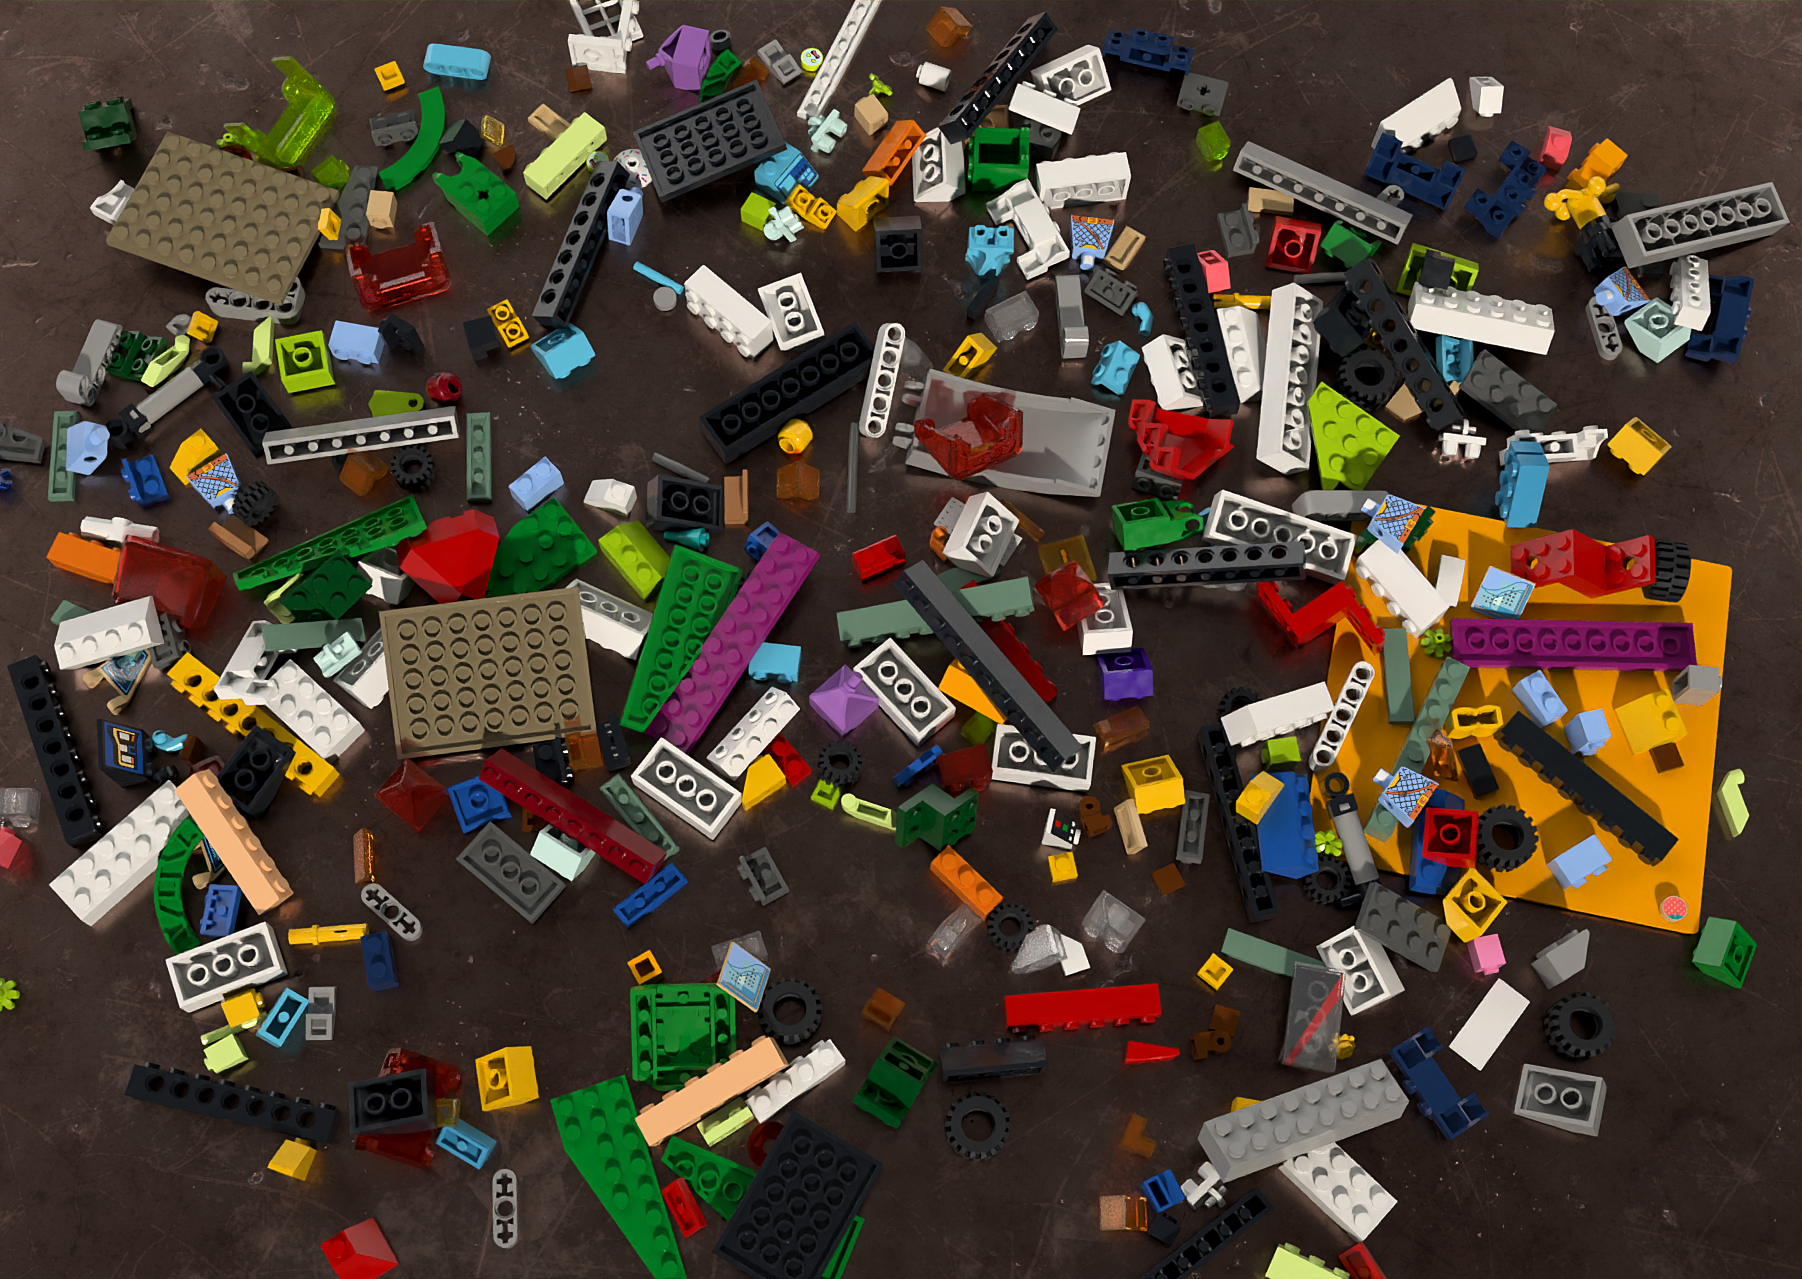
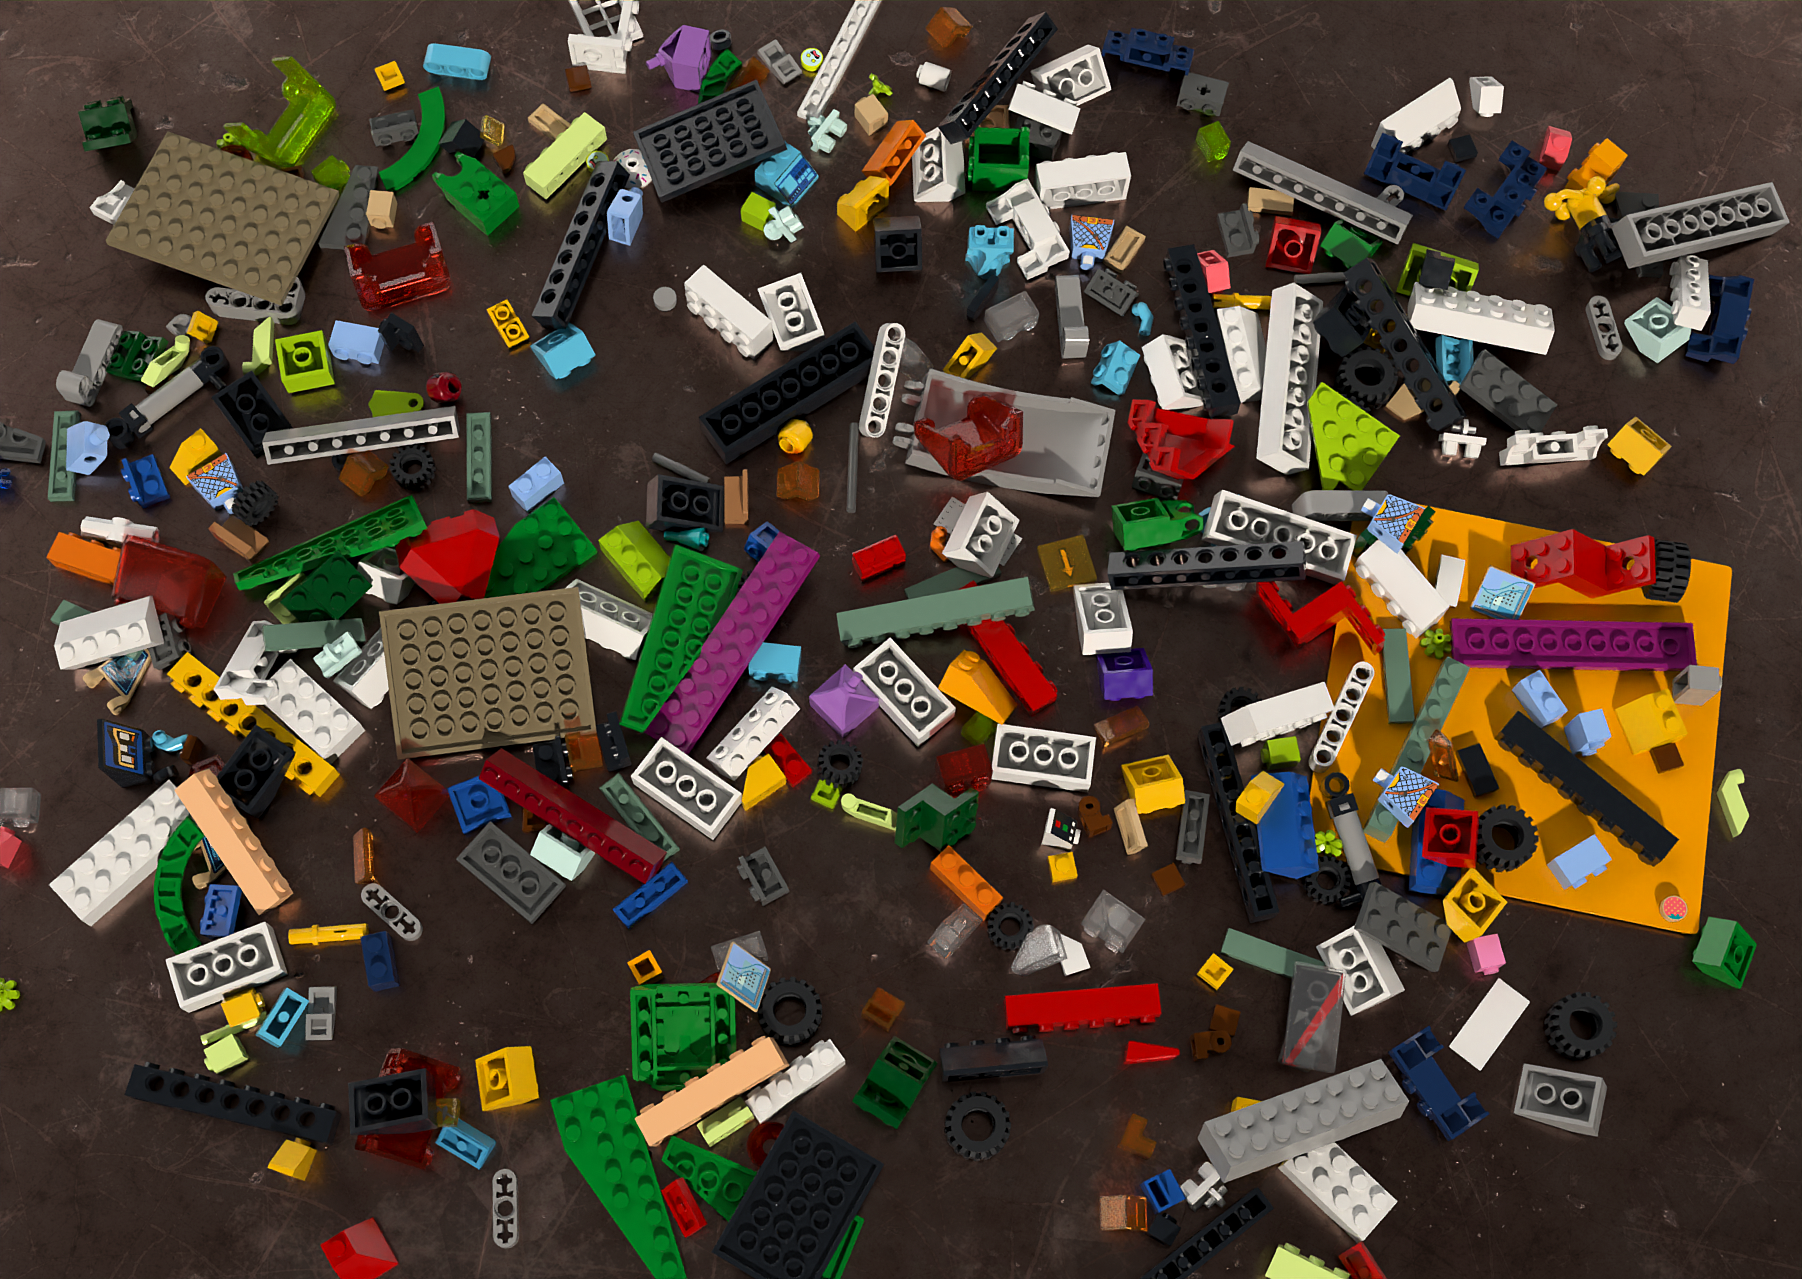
black brick [7,655,104,848] -> none
yellow plate [318,208,341,240] -> none
black piece [463,315,500,361] -> none
white slope [584,479,637,518] -> none
medium azure piece [633,261,684,294] -> none
yellow slope [784,184,837,230] -> none
blue wing [891,745,943,787] -> none
black brick [893,560,1083,772] -> none
clear orange piece [1000,498,1046,540] -> none
clear red piece [1034,560,1105,631] -> none
yellow plant [1327,1033,1356,1060] -> none
yellow brick [1445,705,1503,739] -> none
dark azure piece [1495,441,1550,528] -> none
light grey slope [1531,929,1590,990] -> none
light blue torso [1594,266,1651,316] -> none

